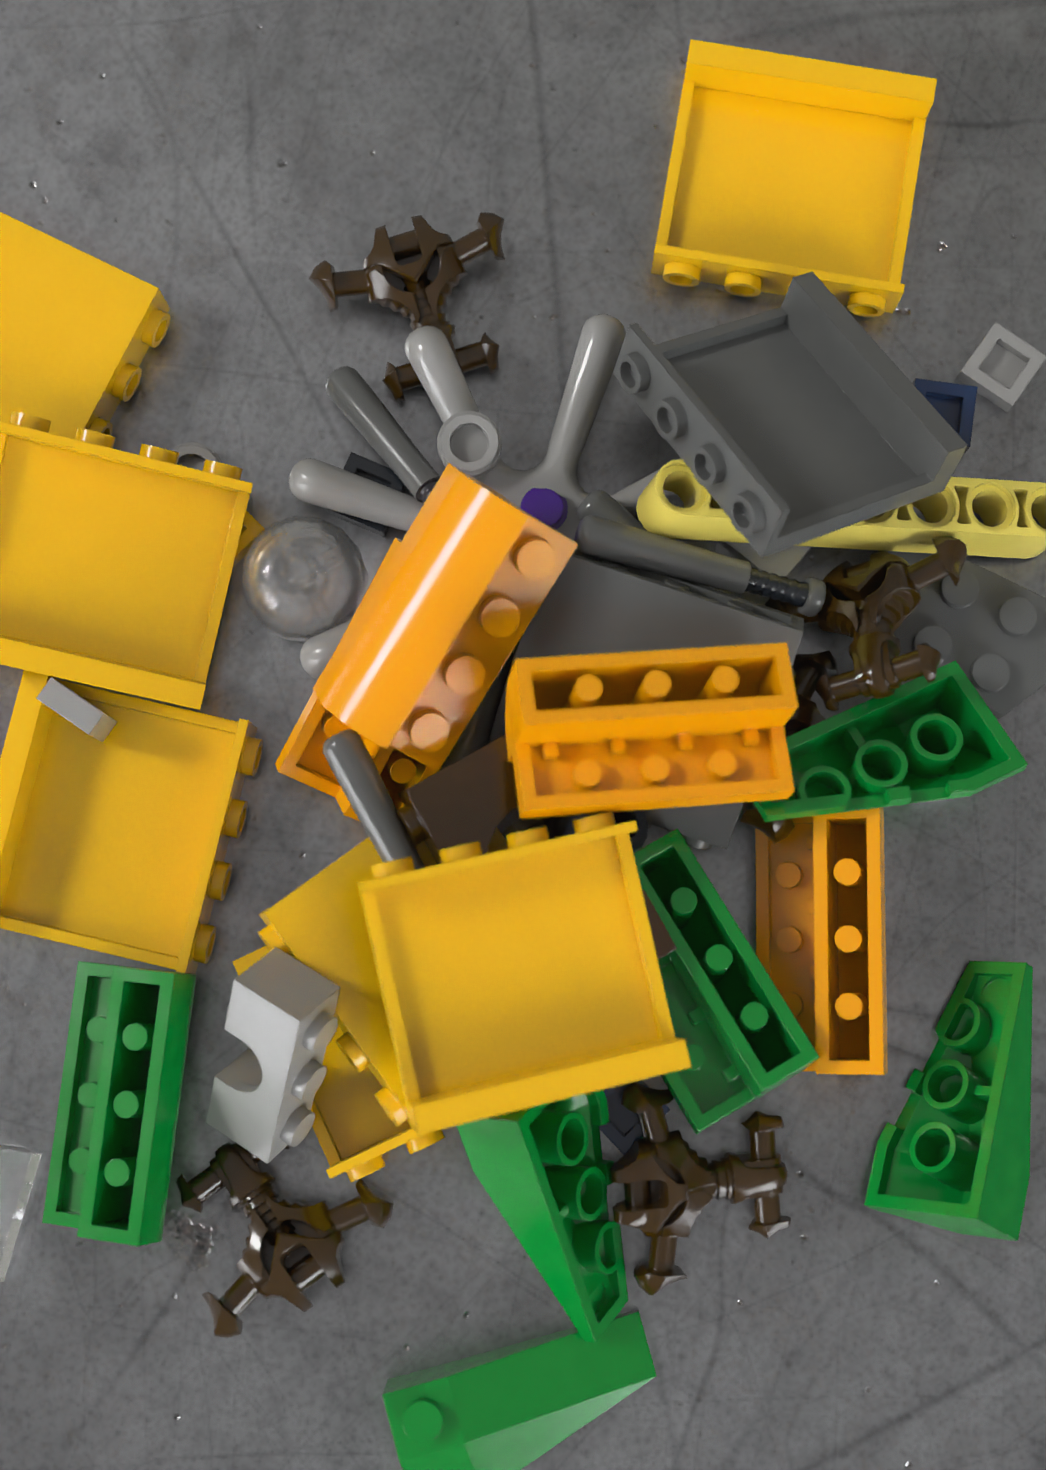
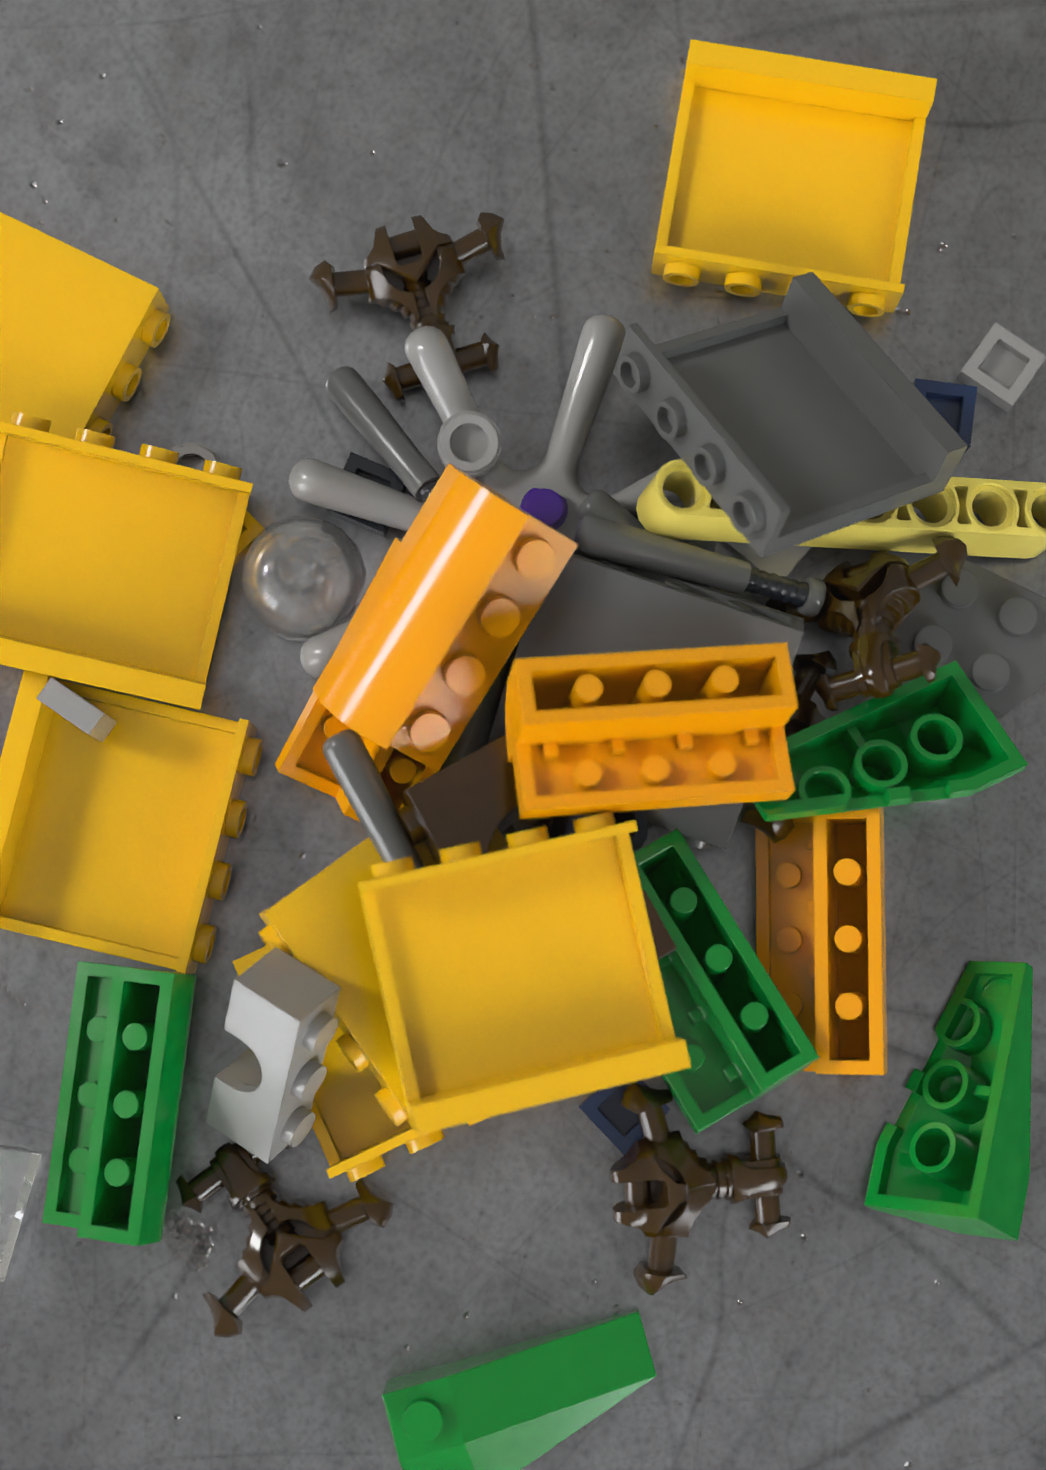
green wedge [457,1089,628,1343] -> none

